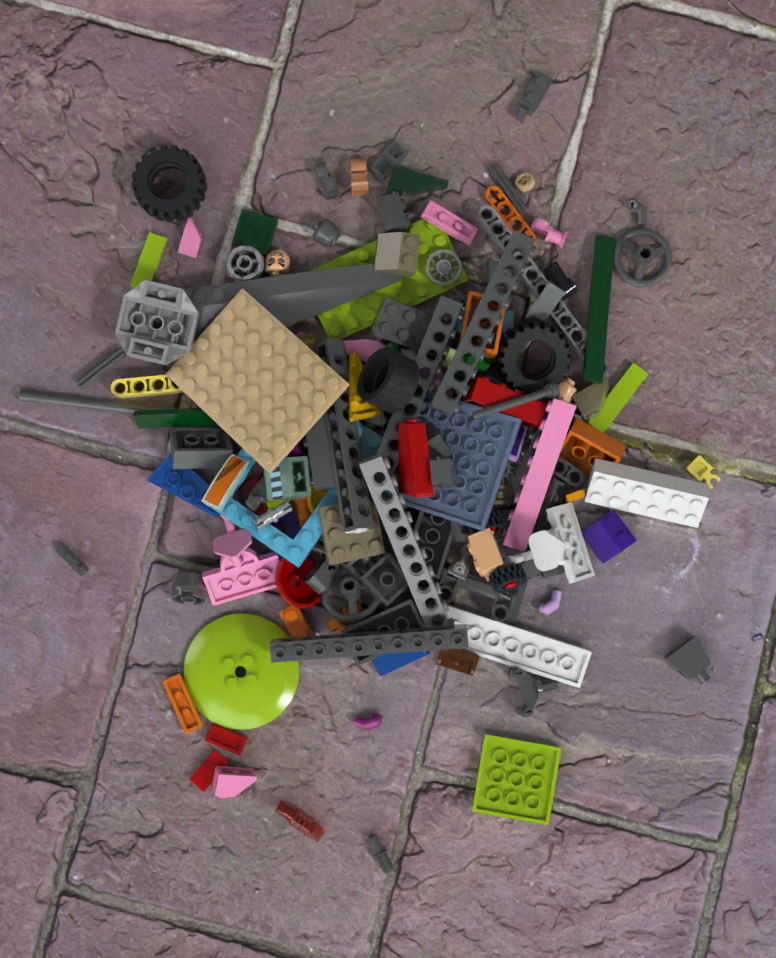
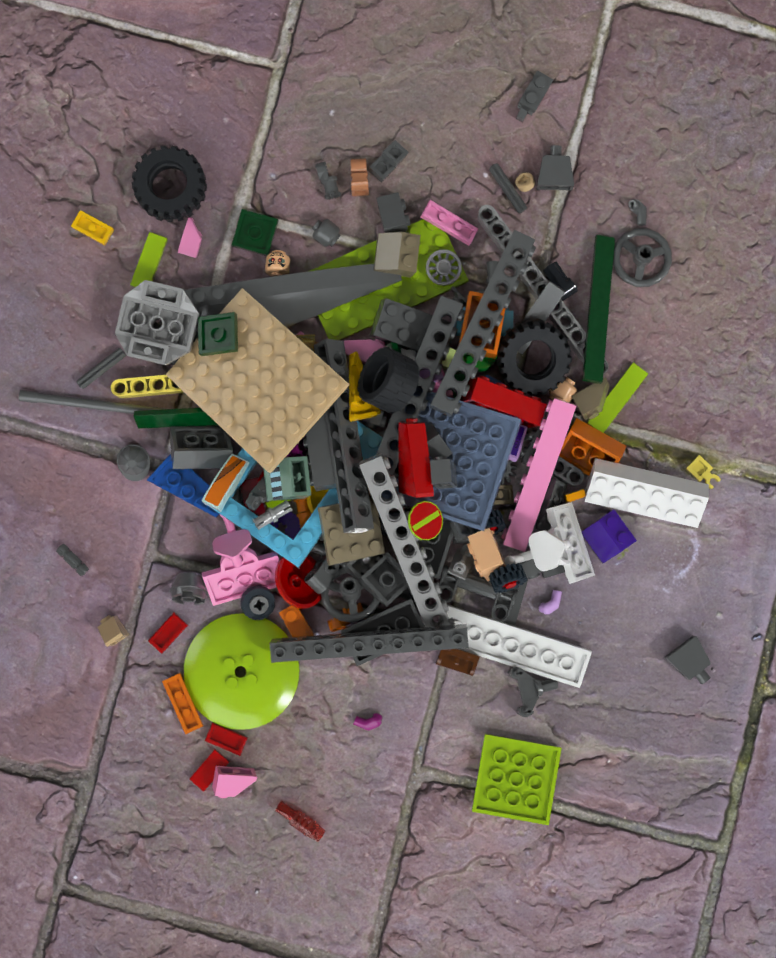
light grey cone [226,245,264,282] -> none
dark grey axle [366,834,394,873] -> none
blue beam [372,651,430,676] -> none
clear green slope [388,165,449,197] -> none
dark grey piece [472,382,560,419] -> none
orange beam [485,186,536,245] -> none
bright pink connector [530,218,568,248] -> none
none -> yellow plate [71,210,114,246]
none -> tan slope [98,615,129,647]
none -> dark grey piece [116,444,150,481]
none -> red tile [148,612,188,654]
none -> dark green plate [198,312,238,356]
none -> black wheel [240,585,275,620]
none -> red piece [408,501,443,540]
none -> dark grey torso [536,145,574,191]

